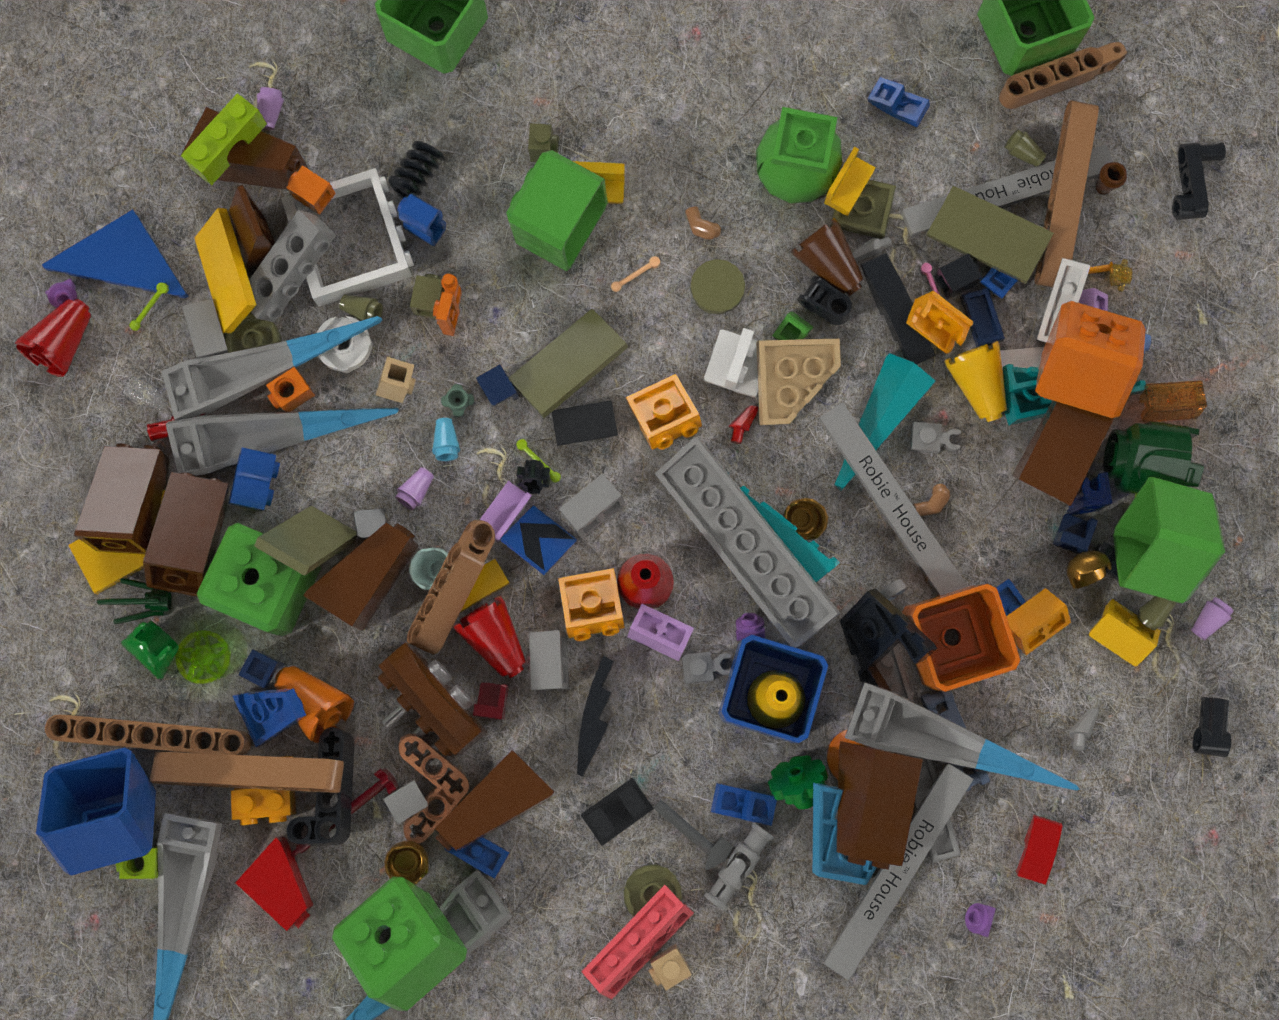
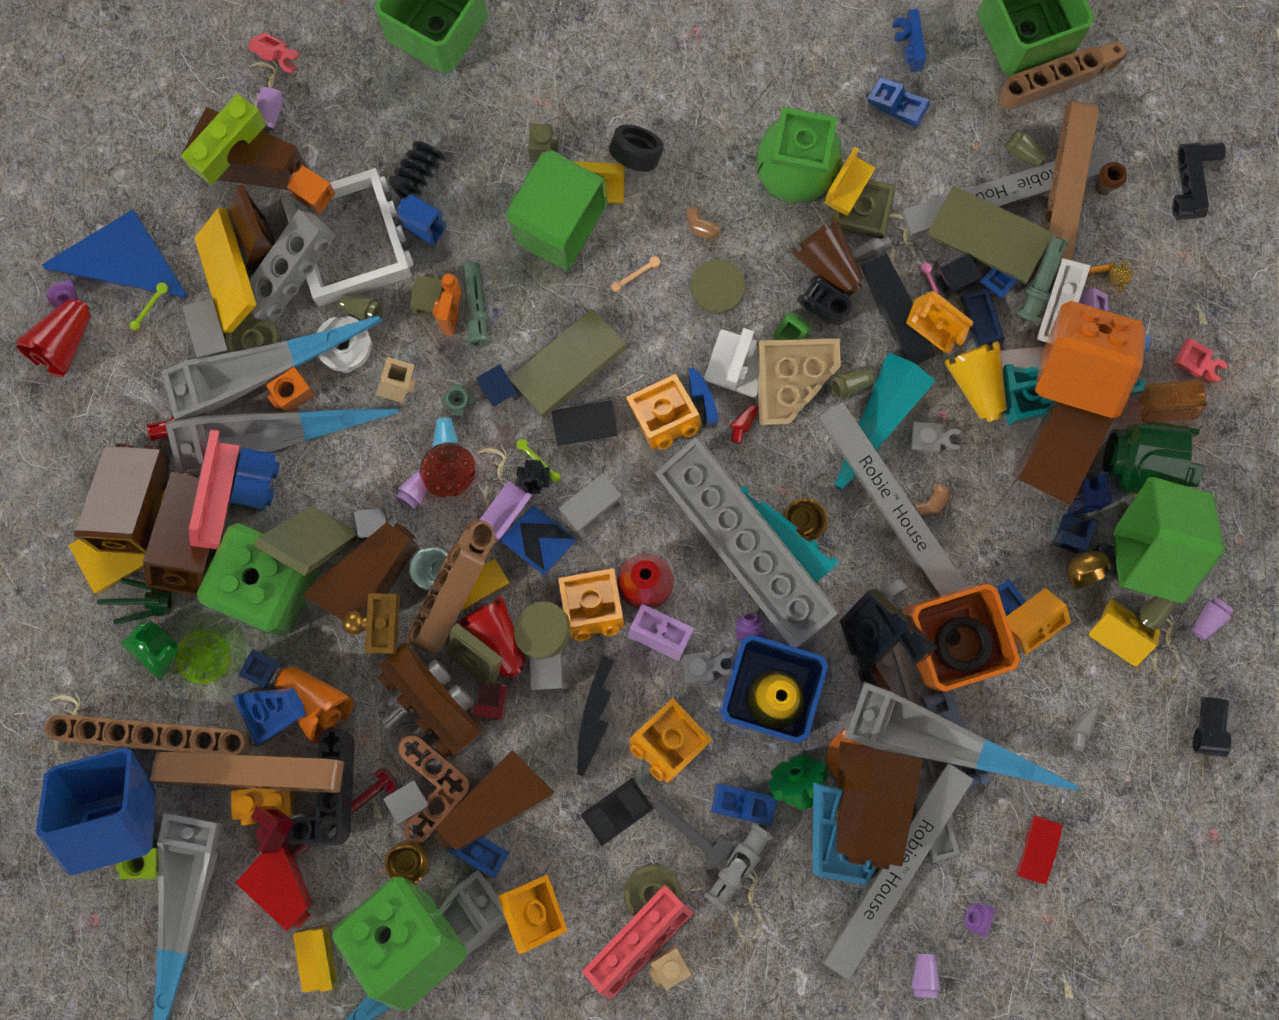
none -> coral fence [189,429,240,549]
none -> coral plate [249,32,300,73]
none -> dark red panel [251,806,295,854]
none -> yellow panel [293,926,338,993]
none -> pearl gold plate [342,593,400,654]
none -> clear red tile [419,442,476,498]
none -> olive tile [447,623,503,688]
none -> sand green pin [463,262,491,348]
none -> light orange plate [498,874,568,954]
none -> olive tile [514,602,571,660]
none -> black tyre [609,124,664,172]
none -> light orange plate [628,698,712,783]
none -> blue slope [688,368,719,427]
none -> olive cone [831,368,875,400]
none -> blue plate [892,9,926,72]
none -> lavender cone [911,954,941,999]
none -> black tyre [934,616,993,672]
none -> sand green pin [1016,236,1069,322]
none -> coral plate [1173,338,1228,382]

